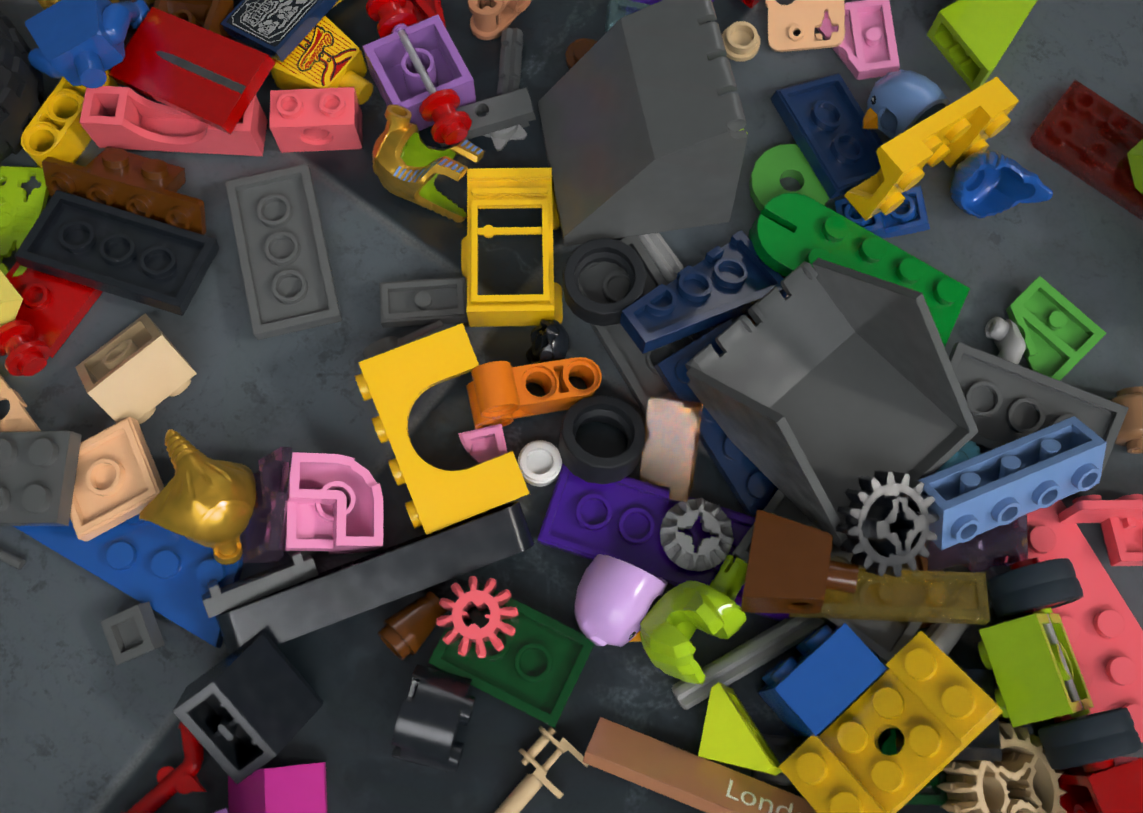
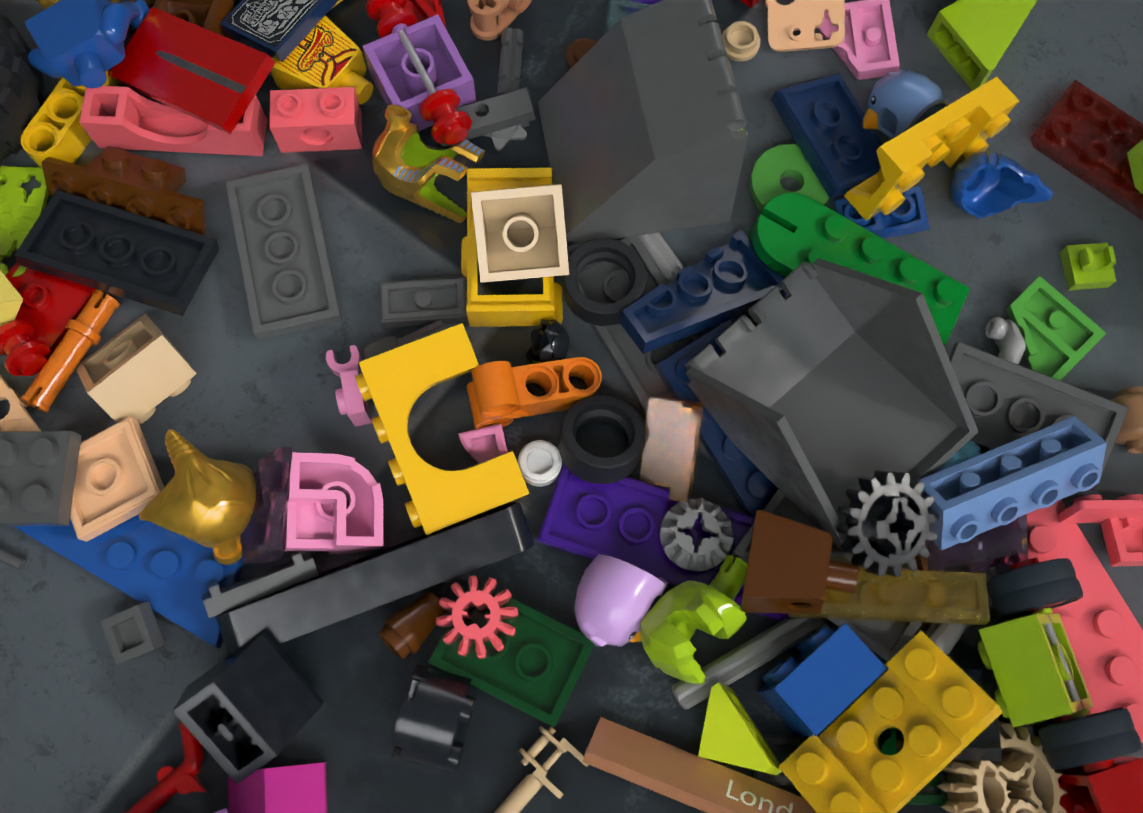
none -> orange pin [20,289,120,414]
none -> bright pink plate [326,345,372,427]
none -> tan slope [471,184,569,283]
none -> lime tile [1060,242,1117,290]

